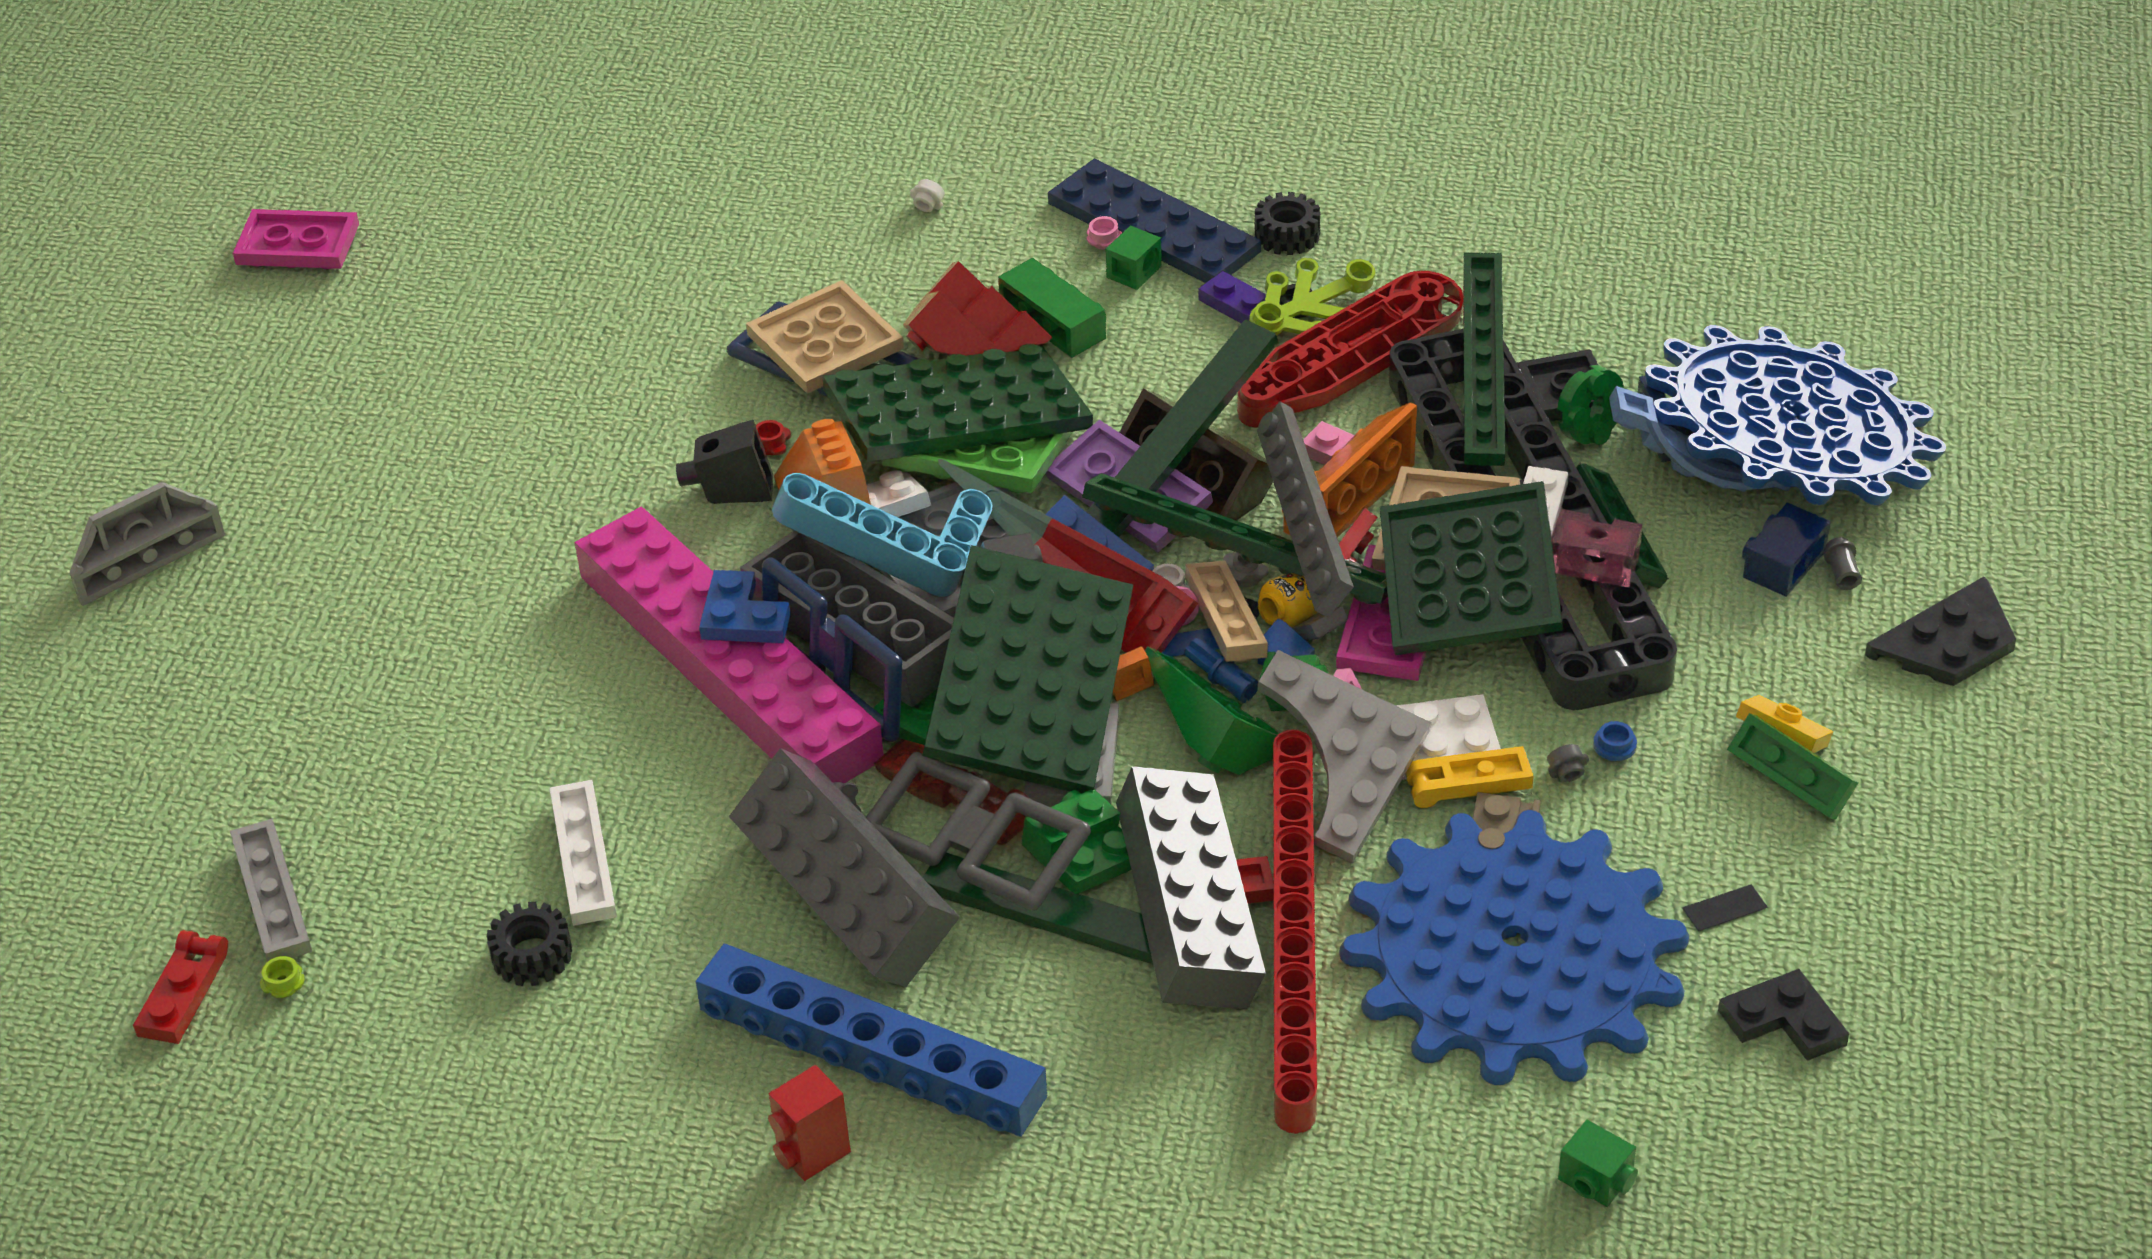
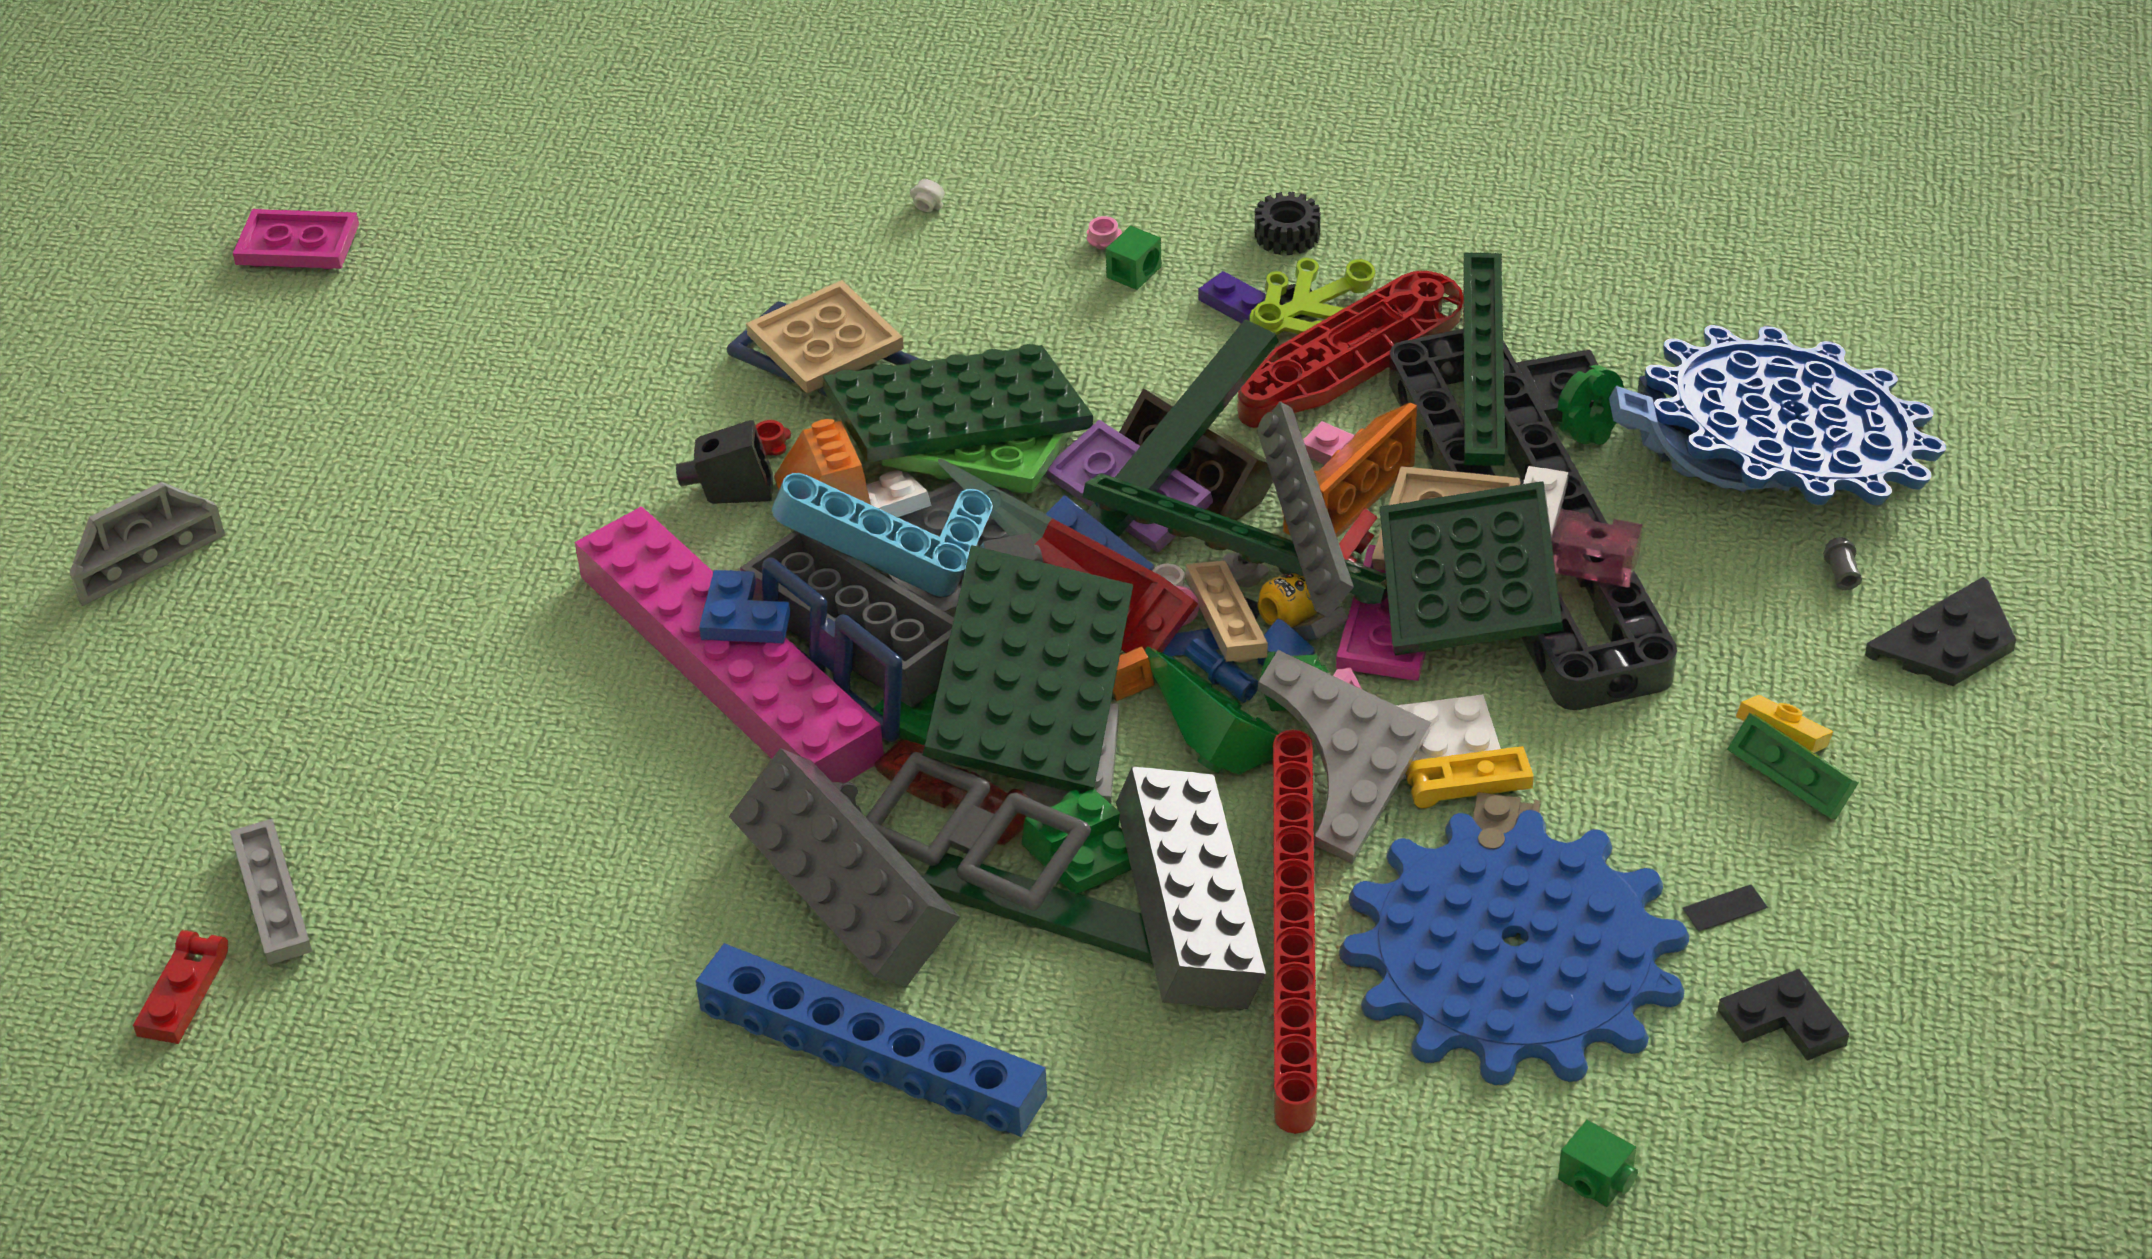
lime plate [260,956,305,998] -> none
black tyre [486,902,572,986] -> none
white plate [550,780,617,926] -> none
red brick [768,1064,851,1181] -> none
red brick [903,261,1052,356] -> none
green brick [998,258,1106,358] -> none
dark blue plate [1048,158,1261,283] -> none
red plate [1236,856,1274,904] -> none
dark grey plate [1547,744,1589,782] -> none
dark green tile [1576,463,1669,589] -> none
blue plate [1593,721,1637,761] -> none
brick [1742,502,1831,597] -> none

